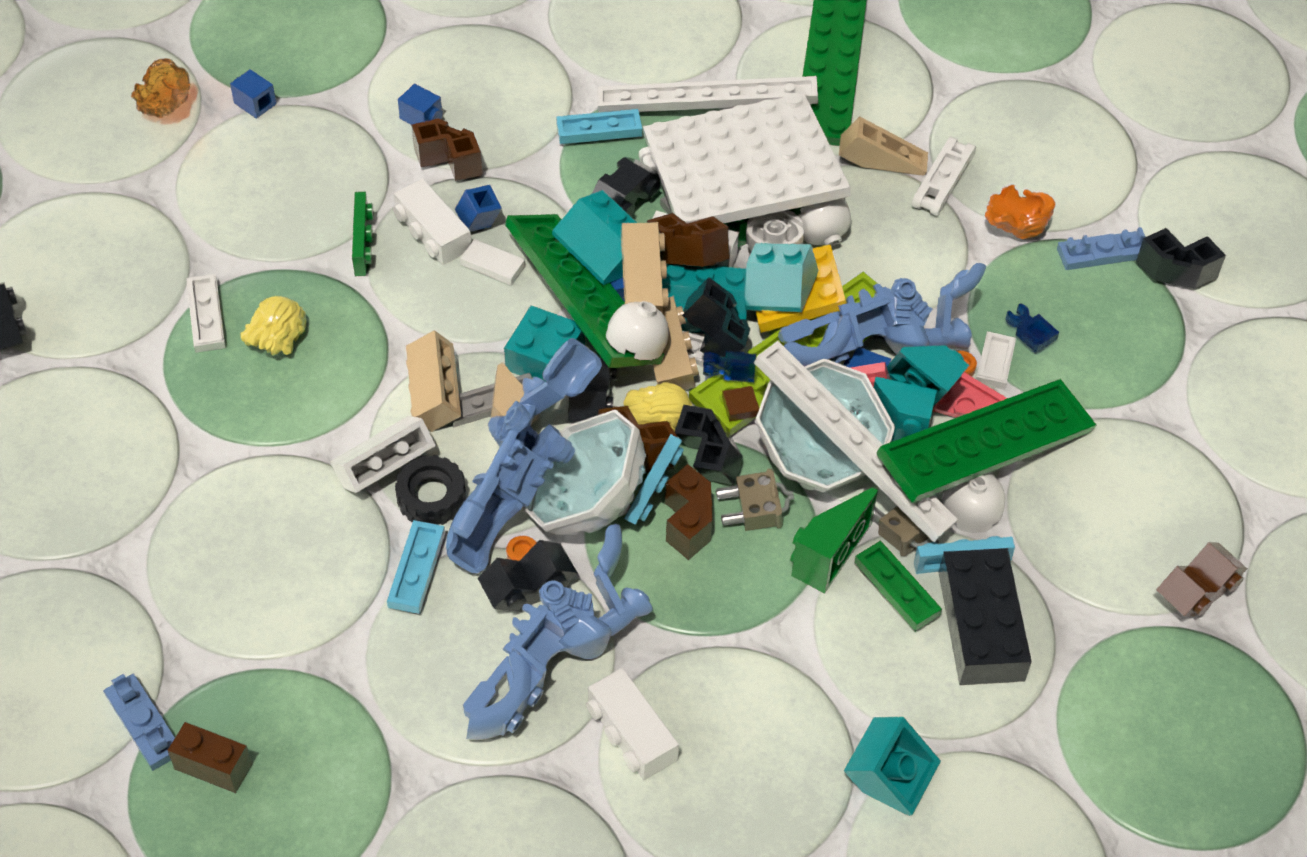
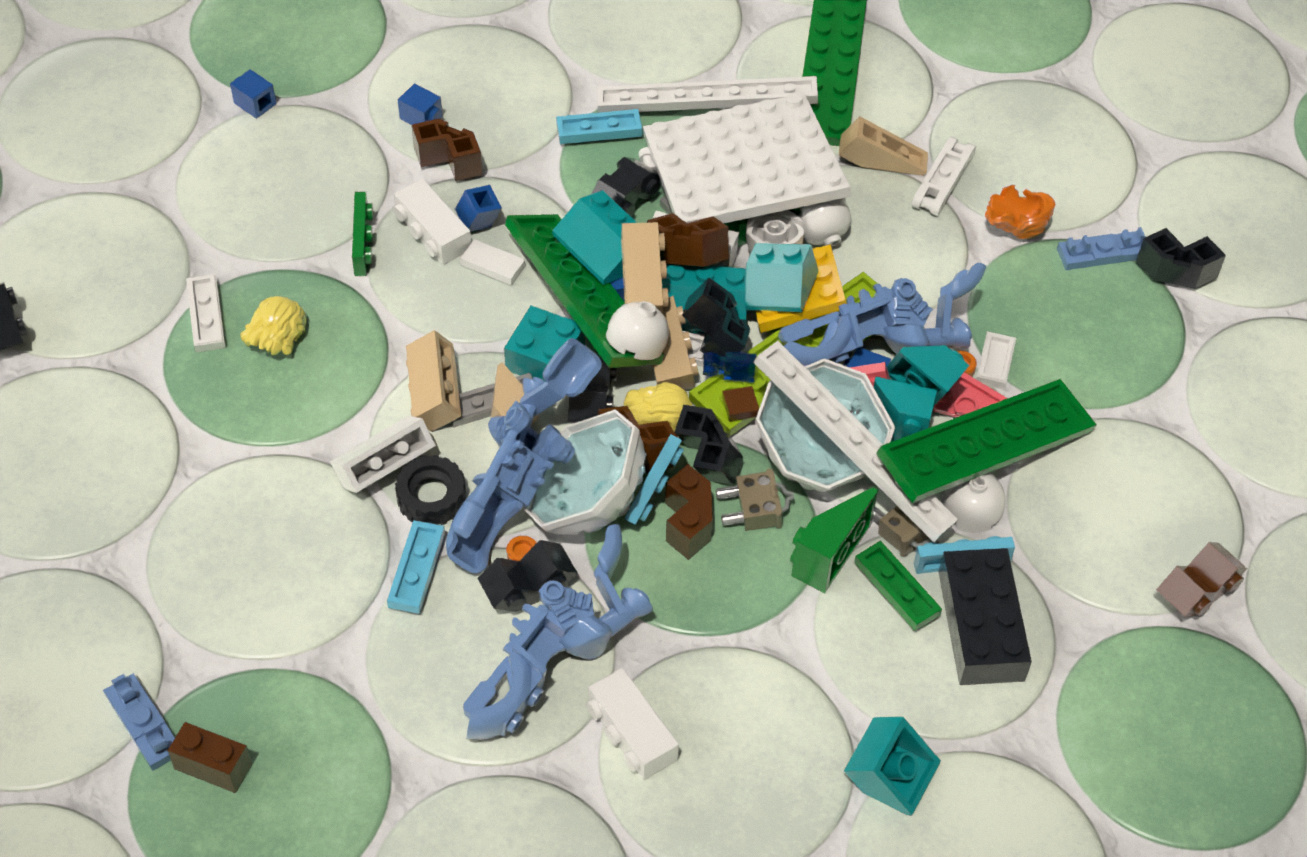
clear orange hair [131,58,191,118] -> none
clear blue plate [1005,303,1059,353] -> none

